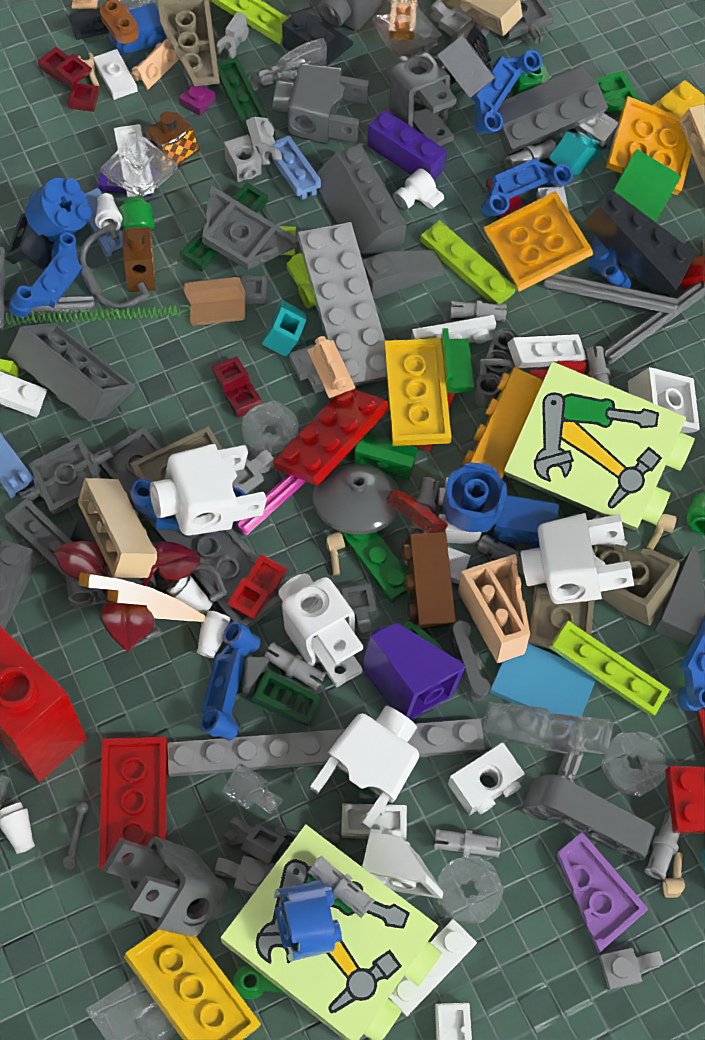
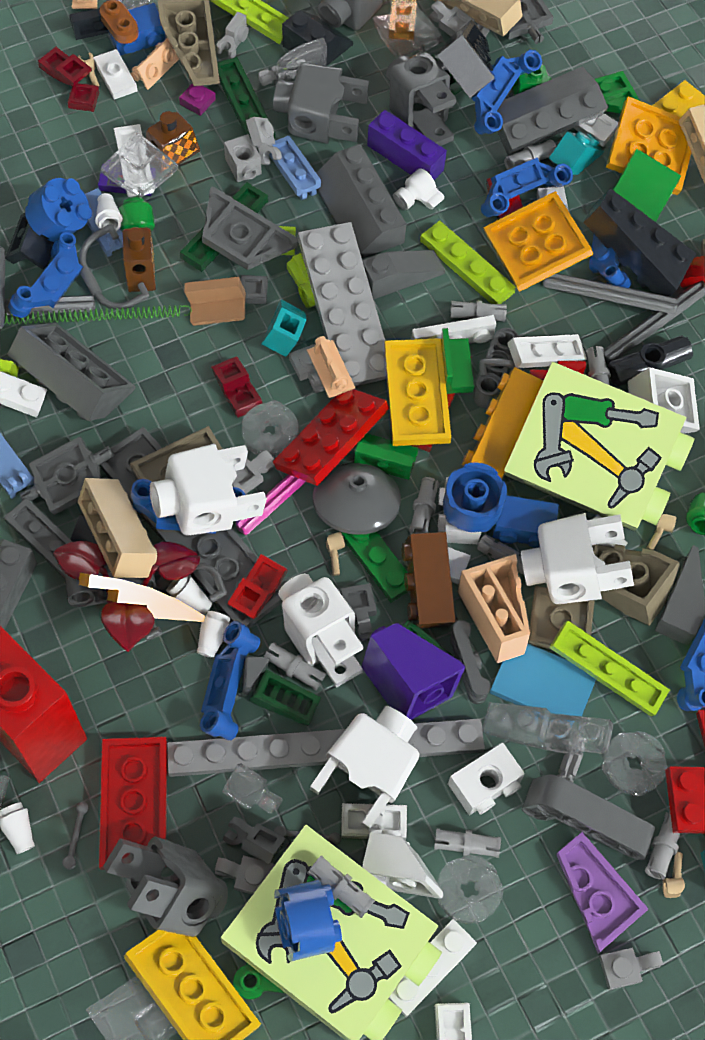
clear red tile [386,491,448,533] -> none
none -> black piece [607,335,694,386]

